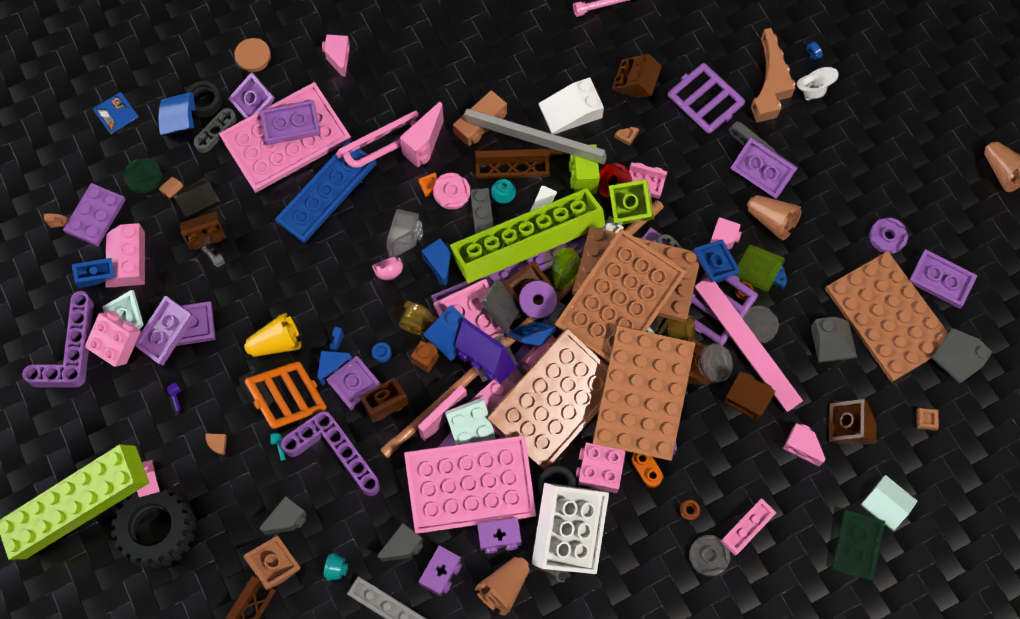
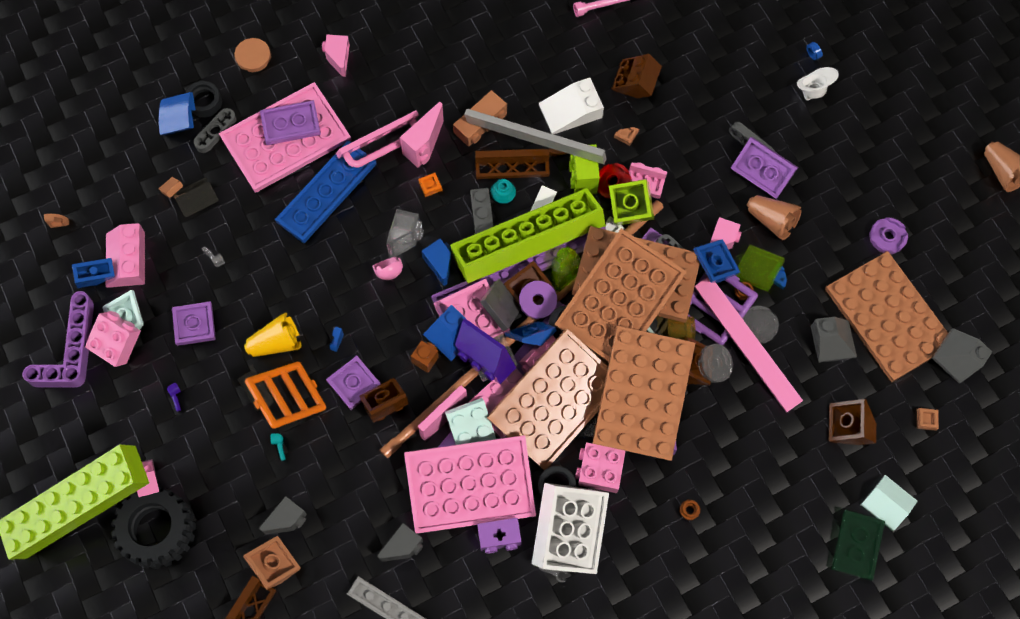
medium lavender plate [63,183,126,247] -> none
blue sticker [93,92,138,134] -> none
clear green tile [124,158,162,194] -> none
medium lavender plate [135,296,195,365] -> none
reddish brown slope [180,211,226,250] -> none
nougat tile [206,434,227,455] -> none
medium lavender slope [228,72,275,119] -> none
medium lavender beam [281,412,380,496] -> none
blue slope [318,351,352,386] -> none
teal cone [324,553,348,581] -> none
blue tile [372,342,391,363] -> none
clear yellow piece [399,301,438,335] -> none
medium lavender brick [419,546,462,596] -> none
bright pink tile [433,173,470,209] -> none
nougat cone [475,557,530,616] -> none
orange plate [631,453,663,488] -> none
medium lavender bar [667,63,745,133] -> none
flat silver tile [689,535,730,576] -> none
bright pink plate [721,498,776,556] -> none
reddish brown slope [723,372,776,421] -> none
nougat arch [751,28,796,122] -> none
bright pink slope [783,423,825,466] -> none
medium lavender plate [909,249,977,309] -> none

